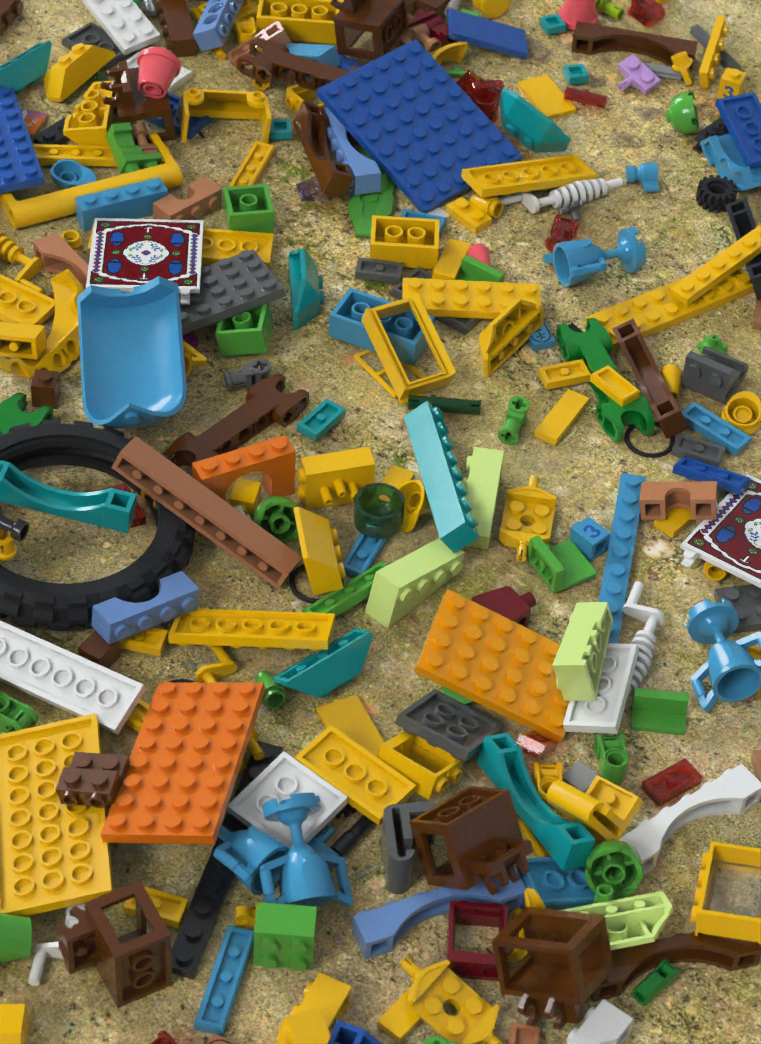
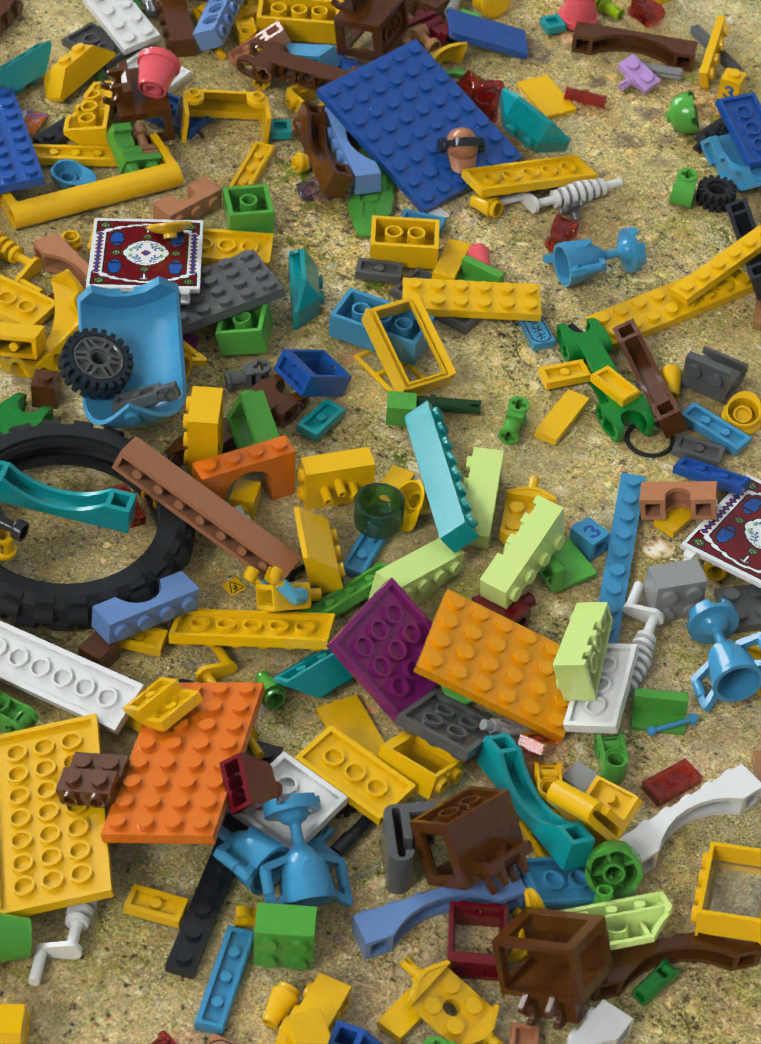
reddish brown piece [57,880,172,1008] -> none
dark azure brick [75,177,168,232] -> none
bright green cylinder [253,496,299,546] -> none
yellow plate [445,197,492,234] -> none
yellow wedge [478,298,544,378] -> none
teal plate [562,63,589,85] -> none
dark azure piece [626,163,659,193] -> none
yellow piece [671,51,693,86] -> none
bright green plant [697,334,728,356] -> none
none -> wheel [58,328,134,400]
none -> dark grey hinge [111,381,181,414]
none -> yellow slope [123,677,203,732]
none -> yellow dish [146,221,192,239]
none -> yellow brick [183,386,224,475]
none -> dark red torso [219,752,283,815]
none -> yellow sticker [221,577,247,597]
none -> bright green window [226,389,280,449]
none -> torso [243,566,322,611]
none -> yellow cone [261,981,300,1029]
none -> blue window [274,349,352,397]
none -> yellow plate [291,152,309,174]
none -> magenta plate [326,578,437,726]
none -> bright green panel [386,391,417,427]
none -> nougat cap [437,127,485,174]
none -> light grey piece [479,718,533,737]
none -> yellowish green wedge [480,495,566,609]
none -> light grey brick [641,559,708,622]
none -> dark azure hinge [646,713,699,736]
none -> bright green piece [669,168,698,208]

